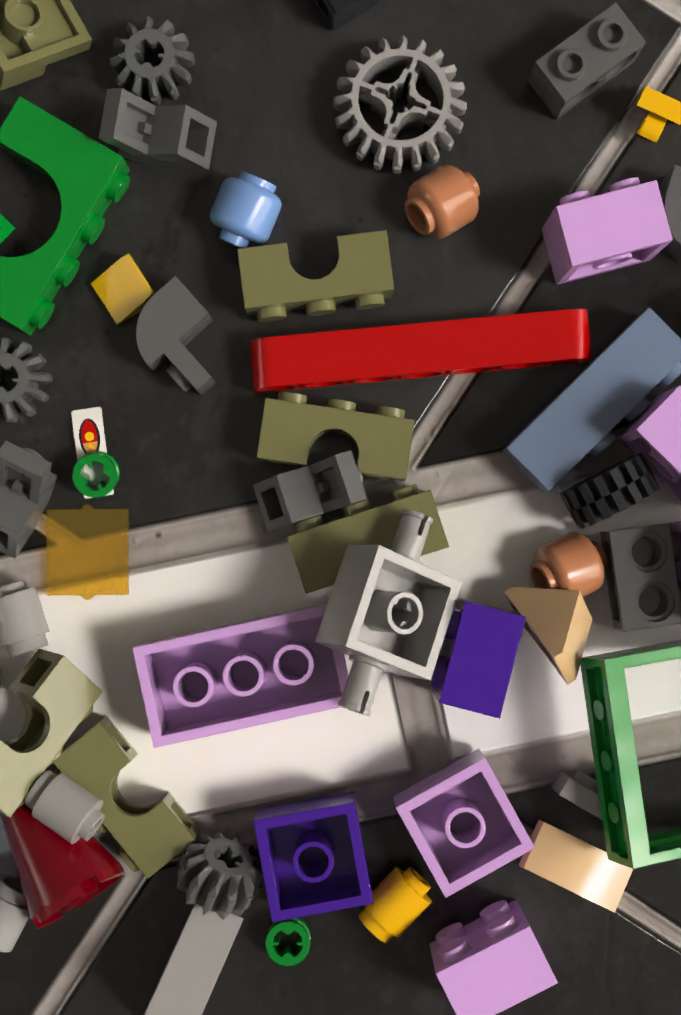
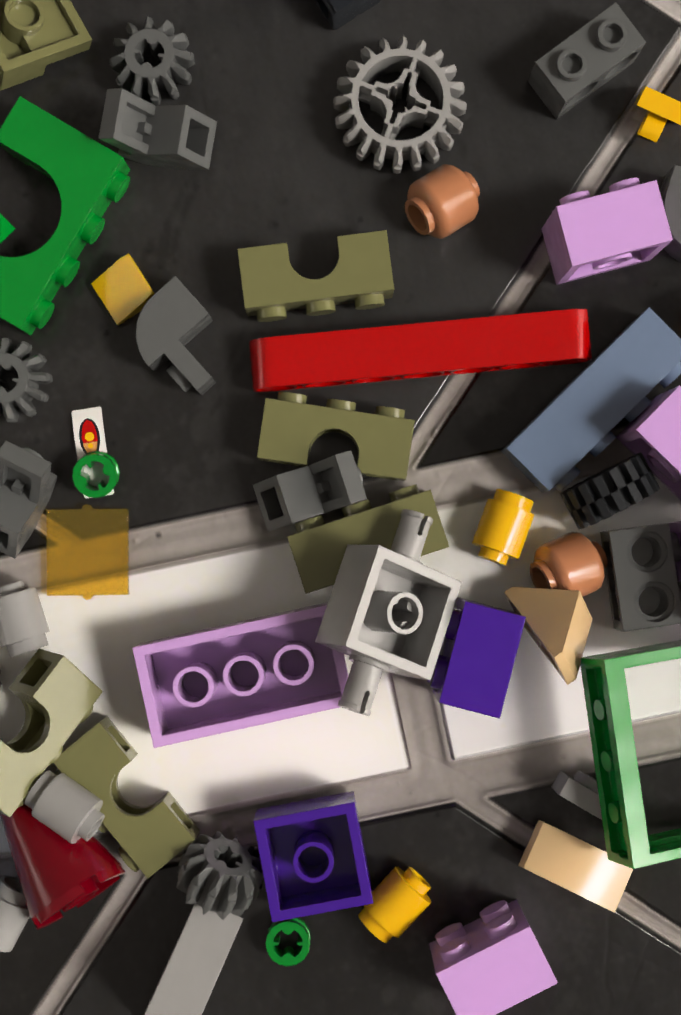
medium blue head [210,171,282,248] -> none
lavender brick [393,749,535,898] -> none
none -> yellow brick [472,489,534,566]

